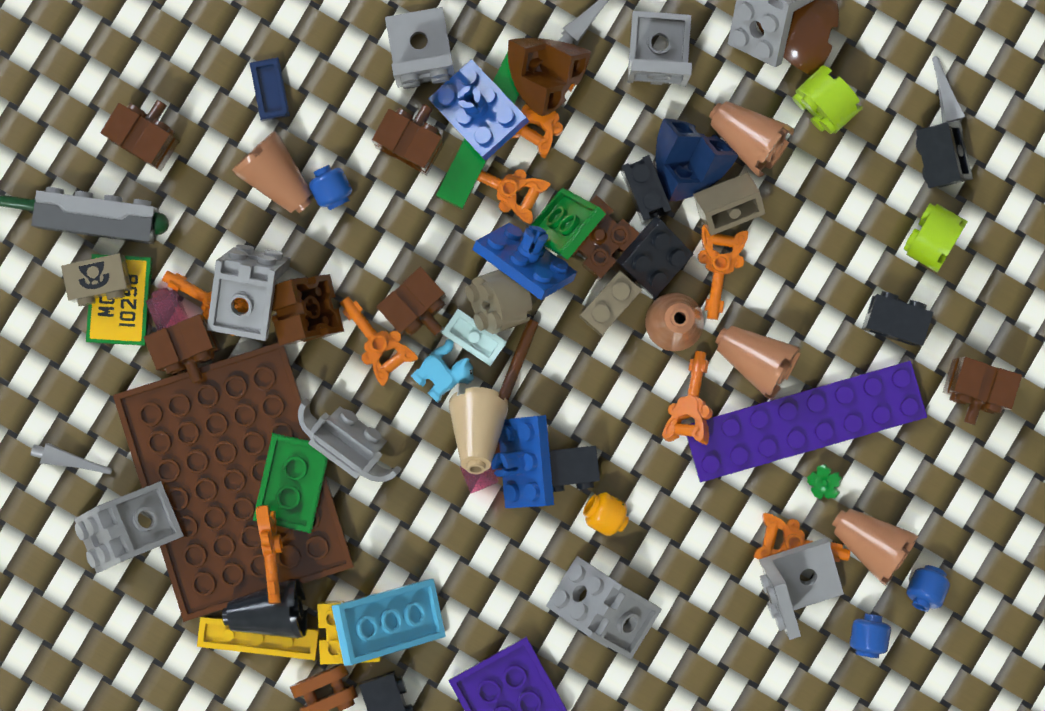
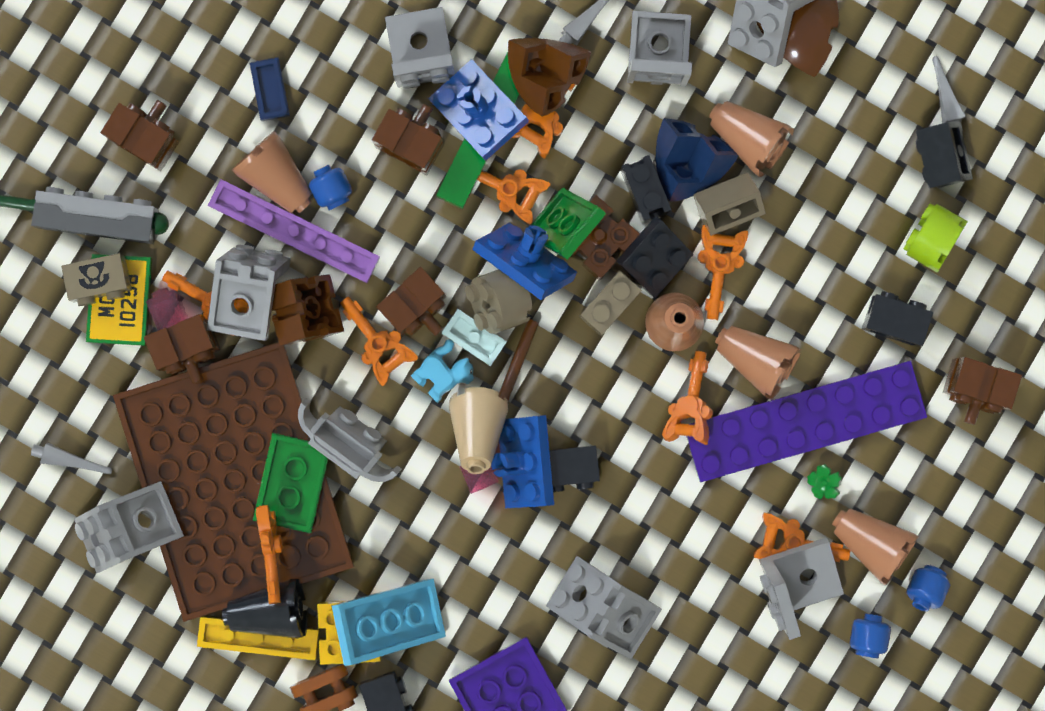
light orange head [583,492,629,536] -> none
lime brick [792,65,863,134] -> none
none -> medium lavender plate [208,179,380,284]

